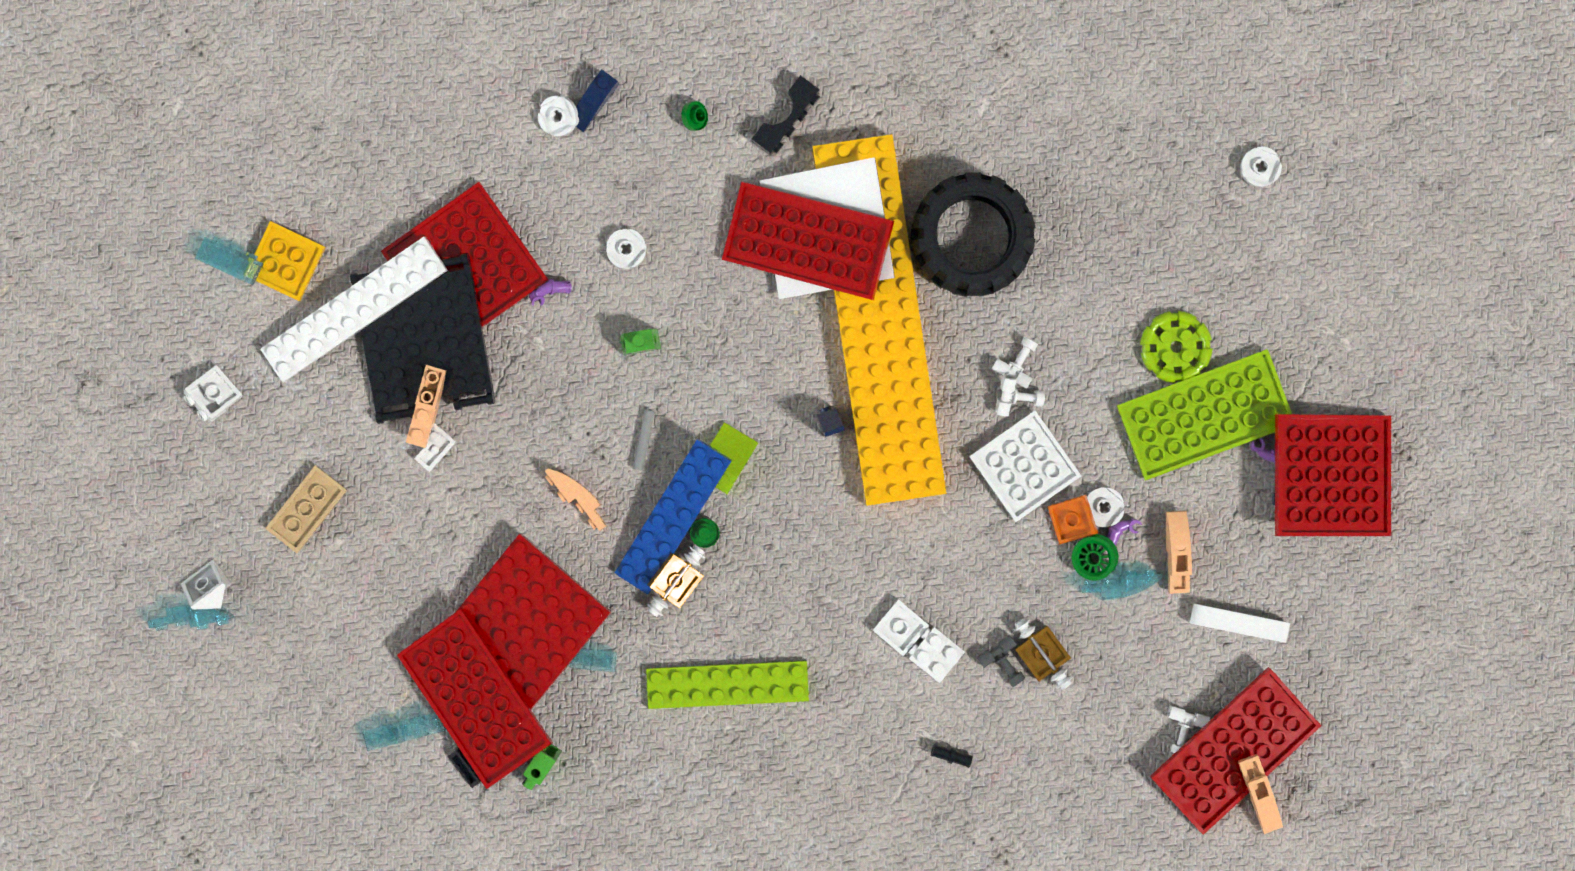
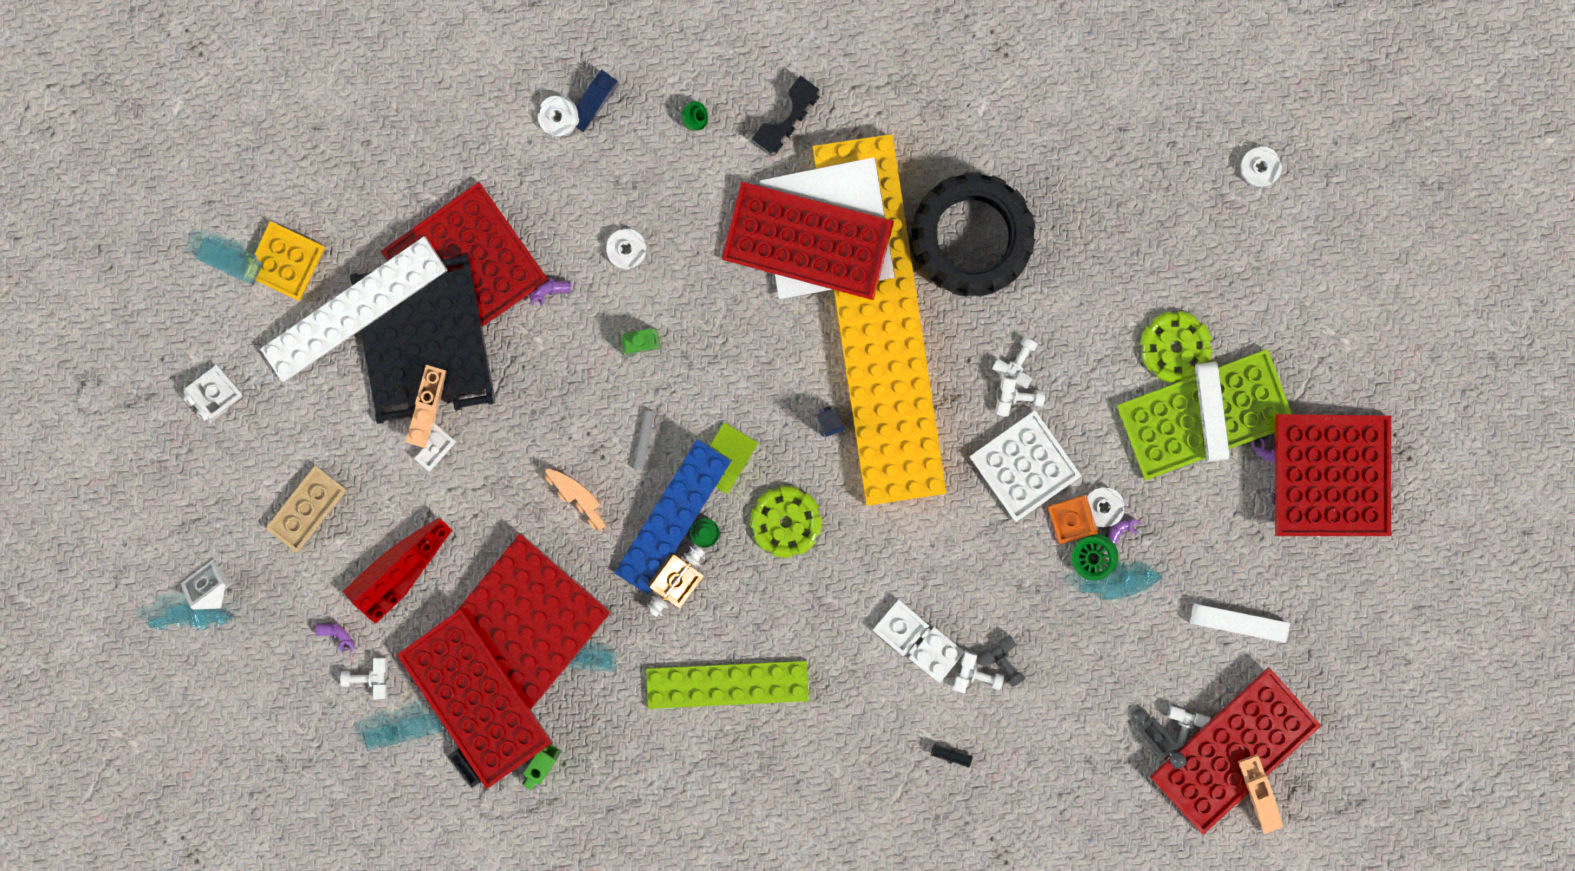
pearl gold plate [1014,618,1073,690] -> none
light nougat slope [1166,511,1192,594] -> none
none -> medium lavender piece [316,622,356,653]
none -> white bar [340,658,387,699]
none -> red wedge [343,518,452,624]
none -> lime plate [750,486,822,558]
none -> white bar [953,650,1004,693]
none -> dark grey plate [1132,708,1186,769]
none -> white beam [1195,361,1229,462]

